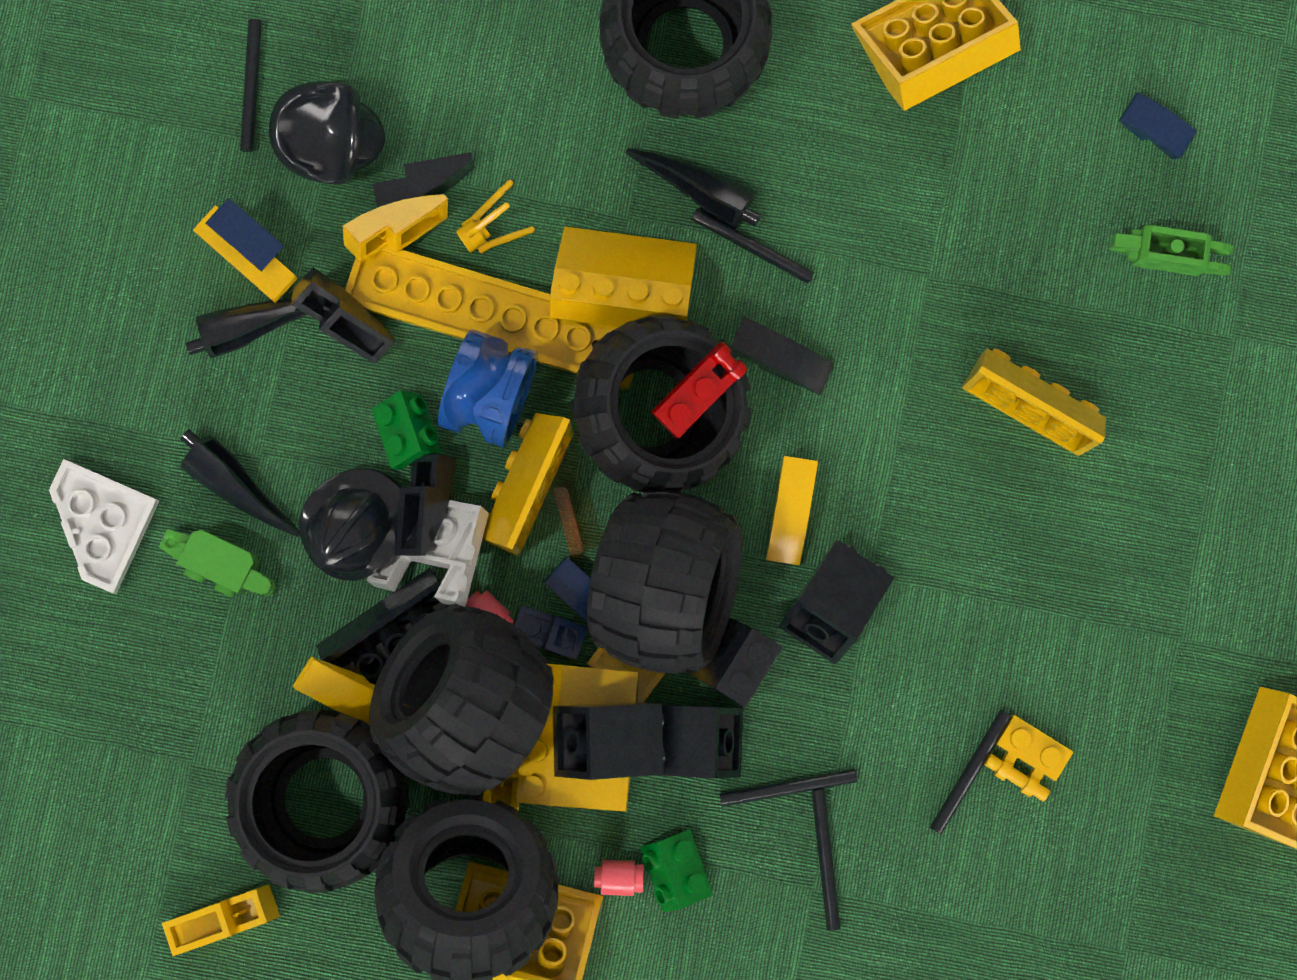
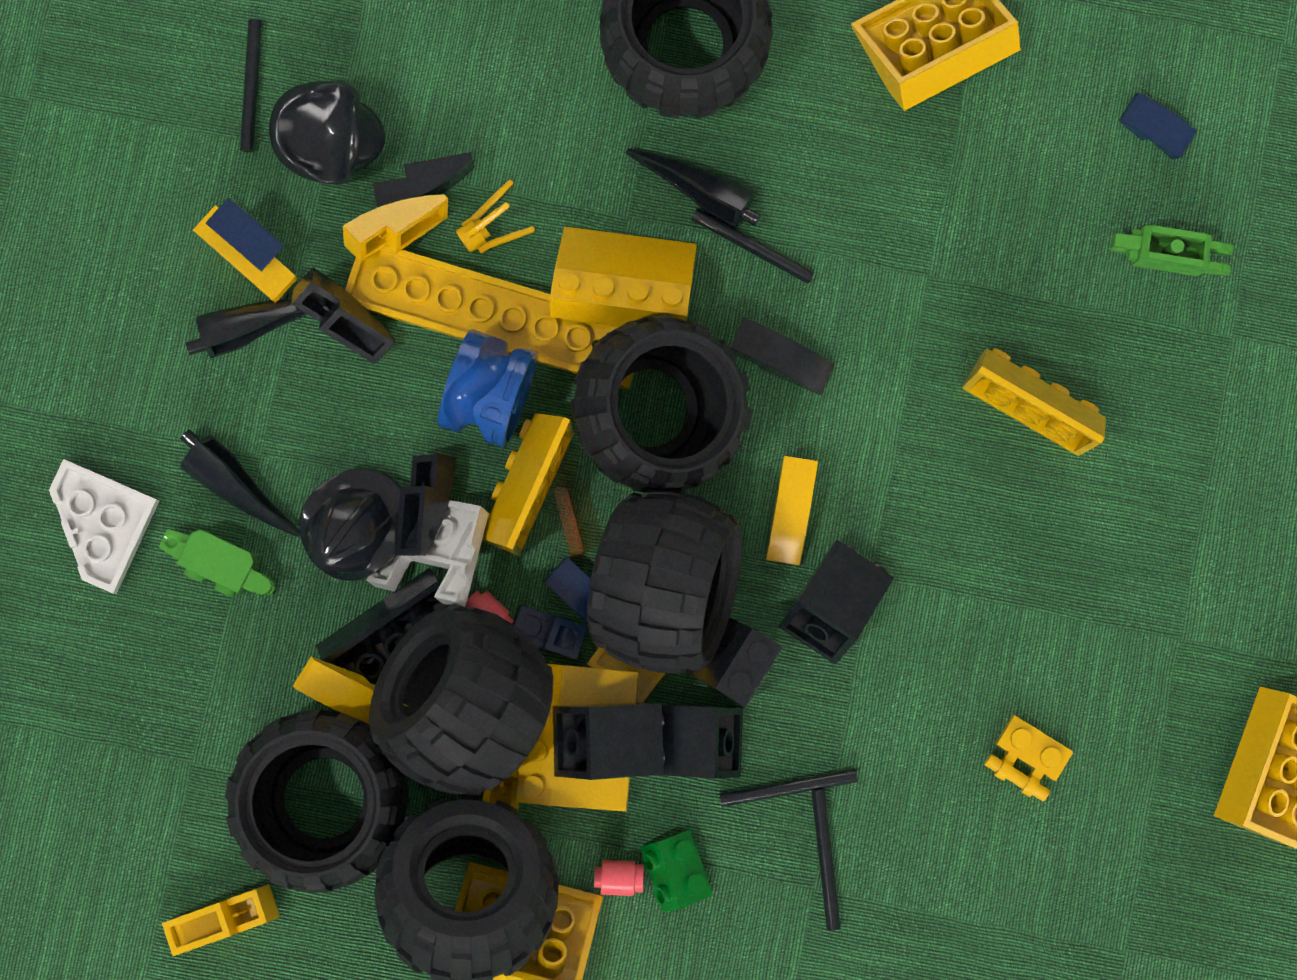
green bracket [371,390,442,470] -> none
red plate [651,342,748,439] -> none
black bar [929,710,1012,835] -> none

